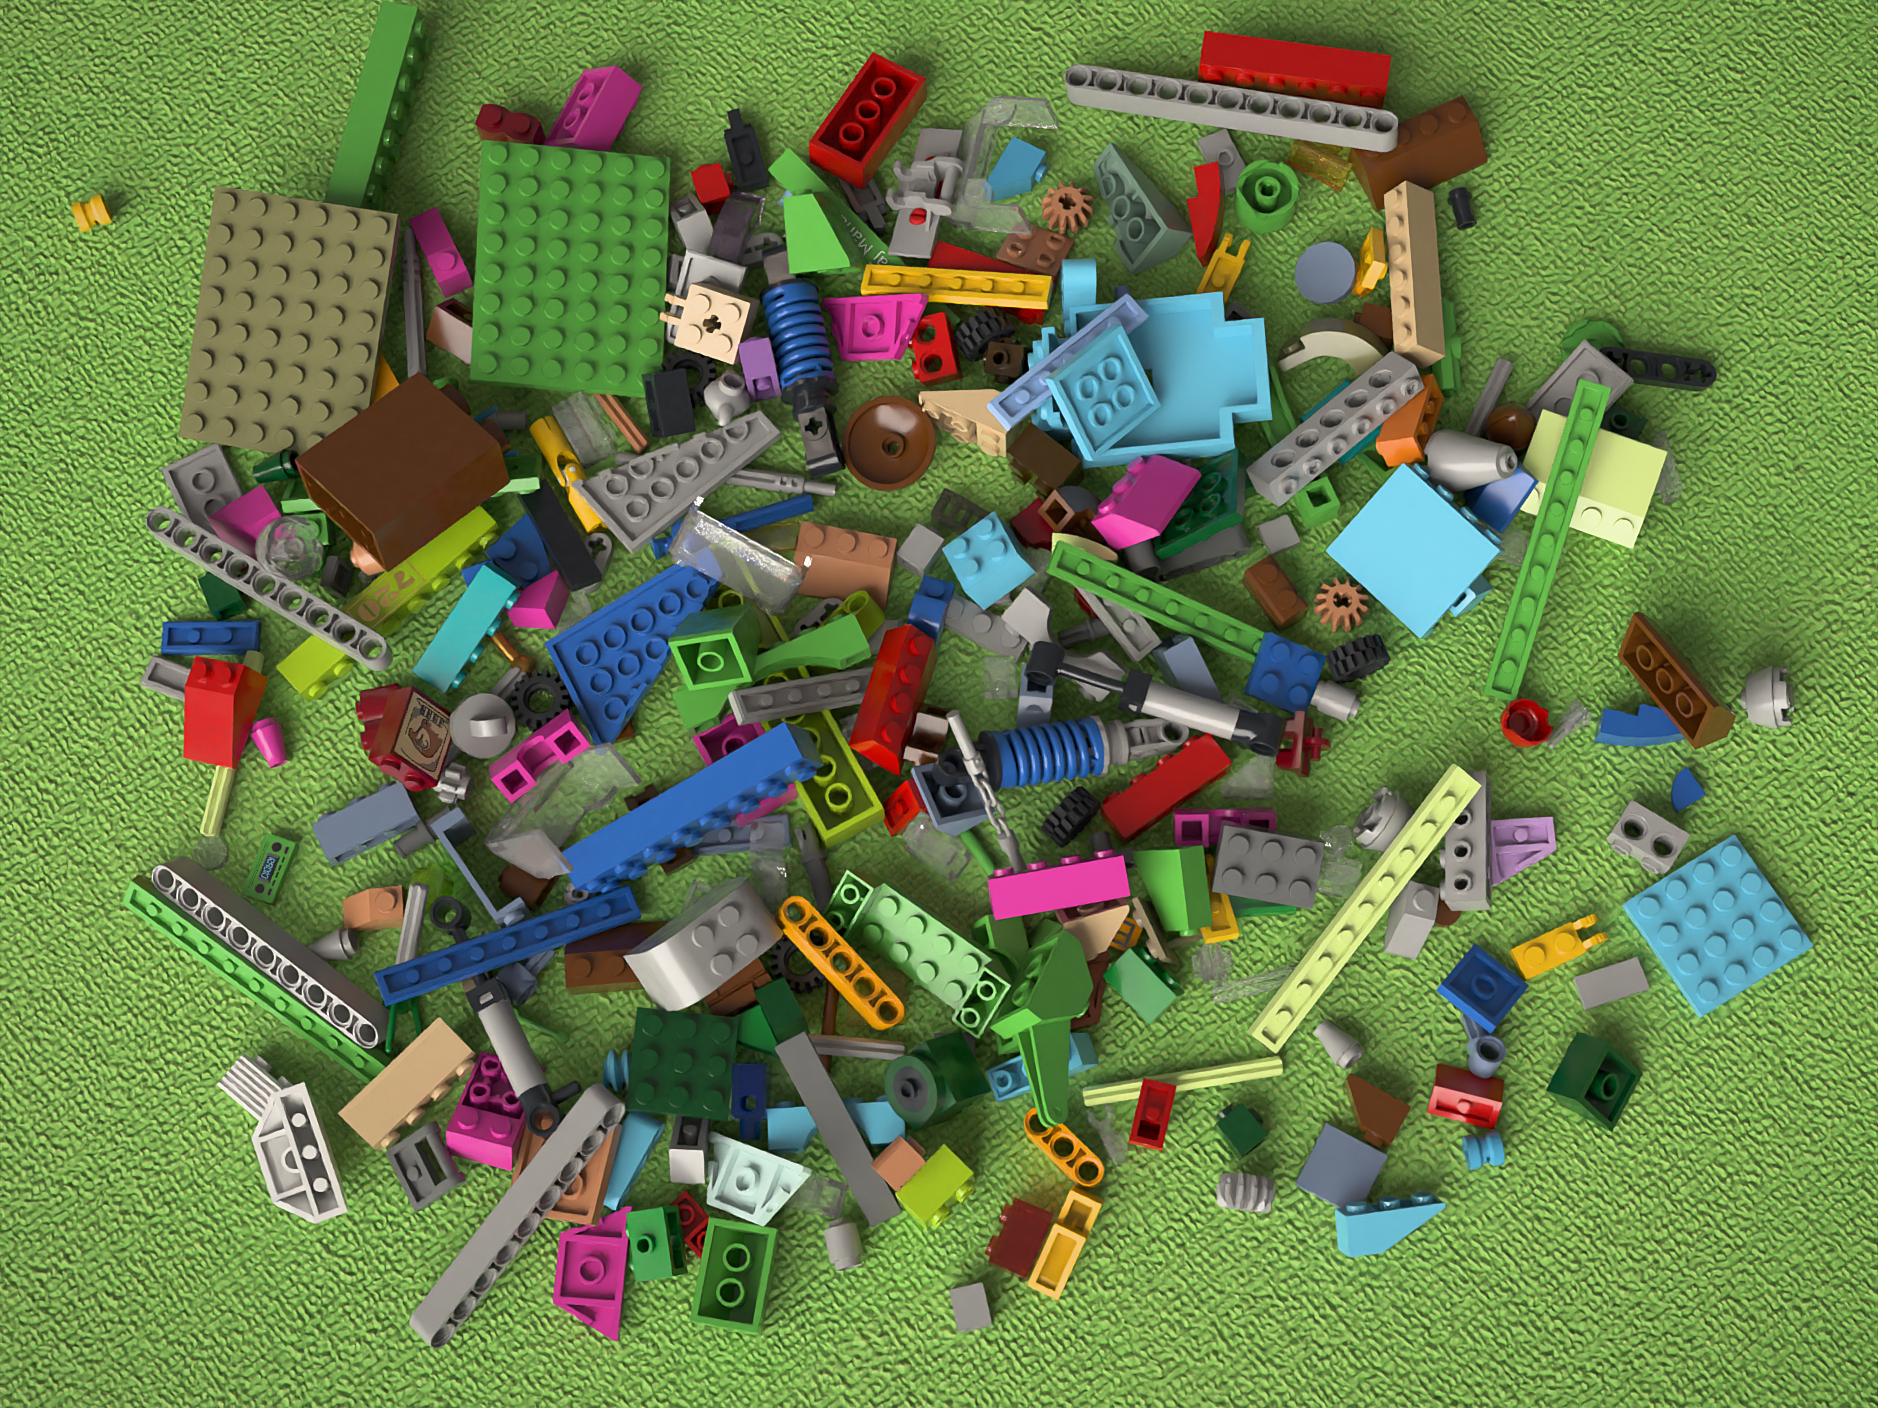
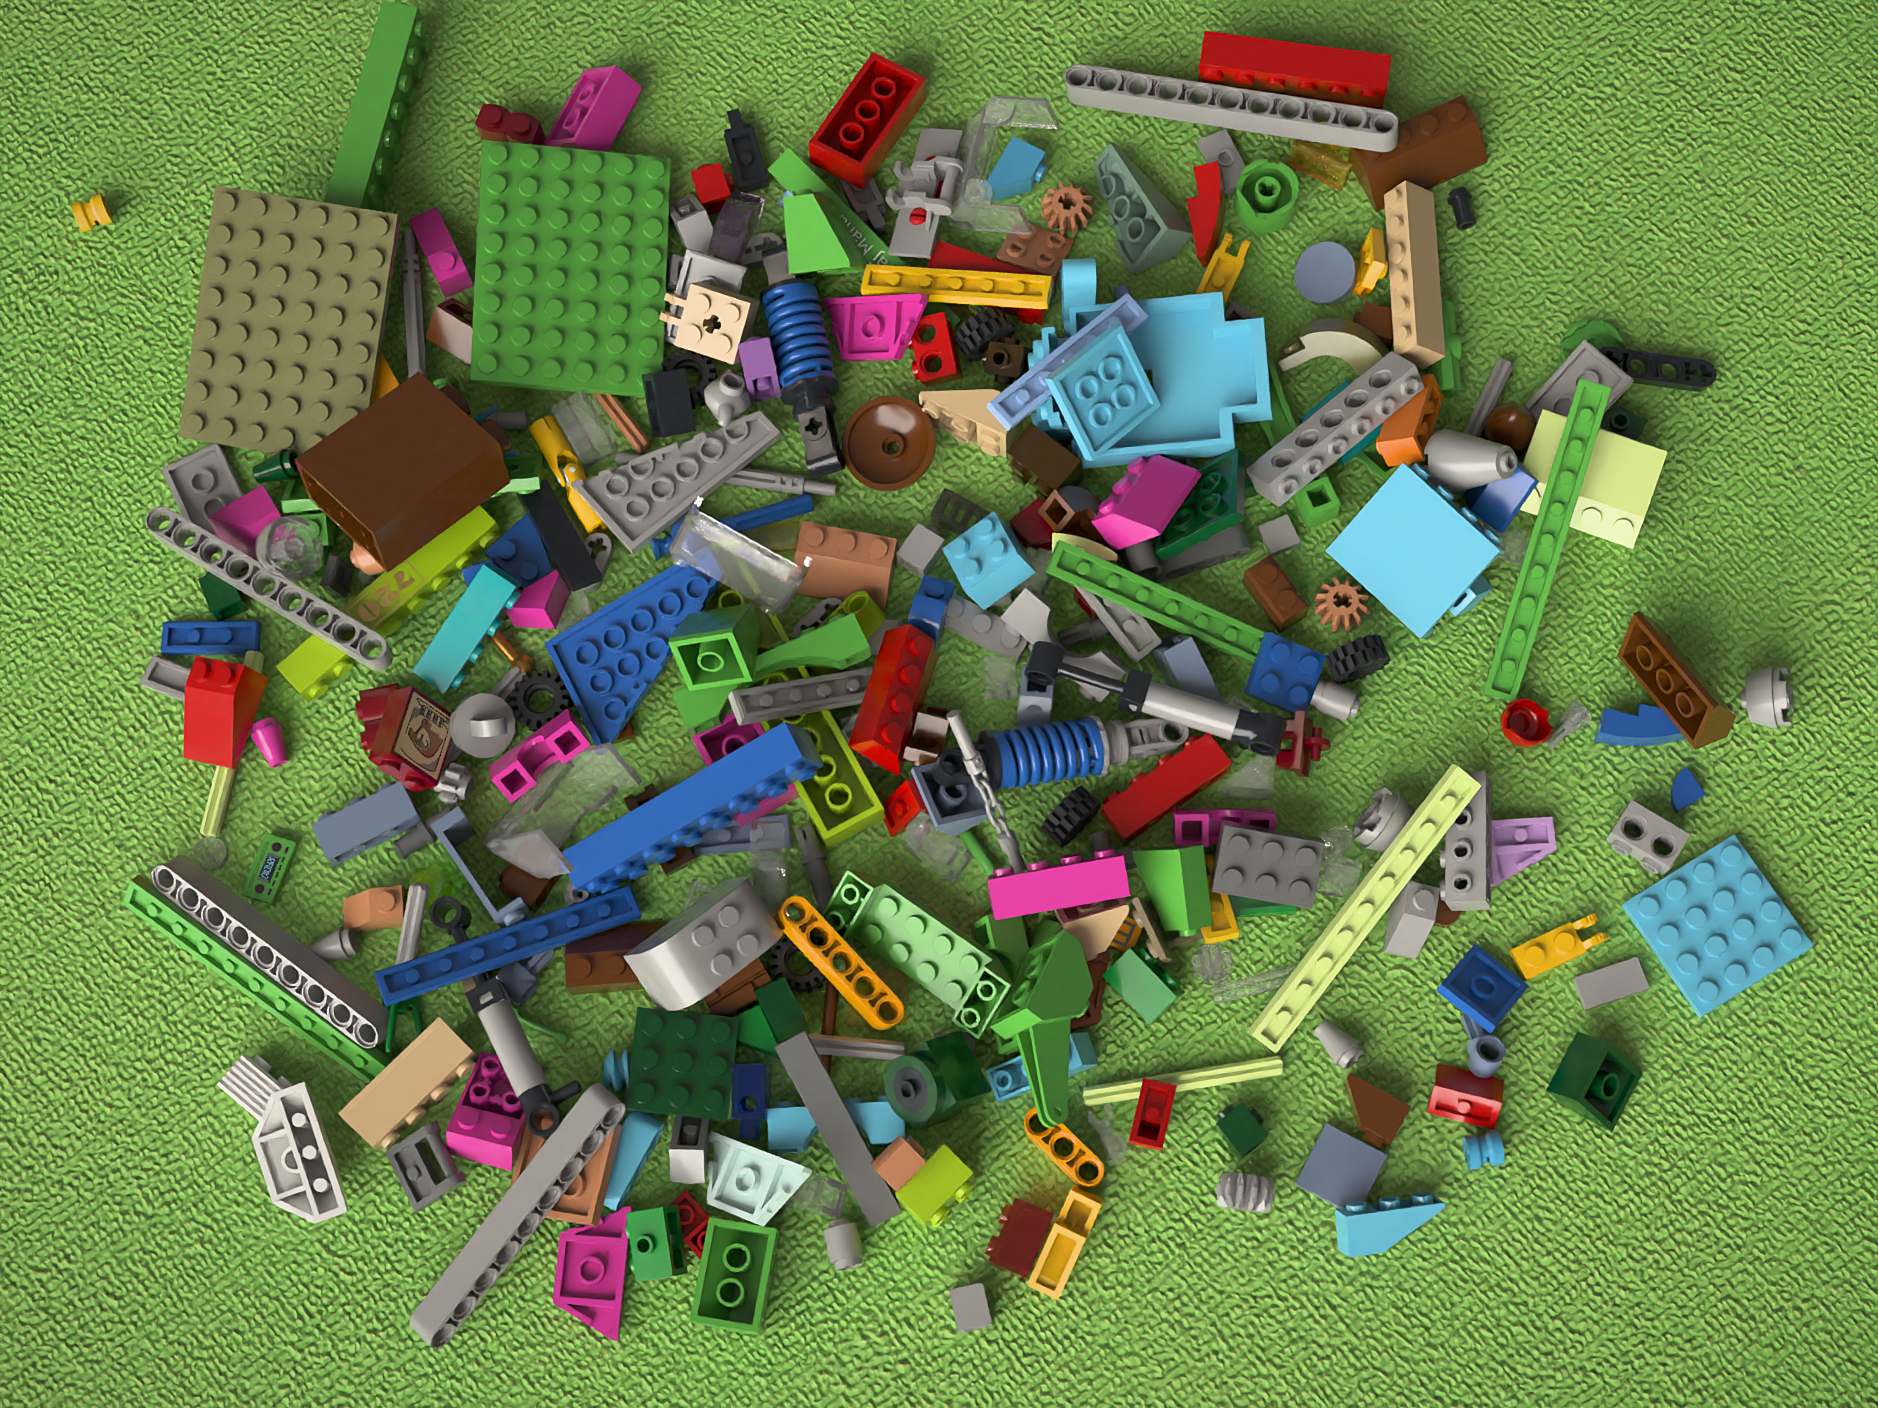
clear slope [1651,431,1683,504] -> none

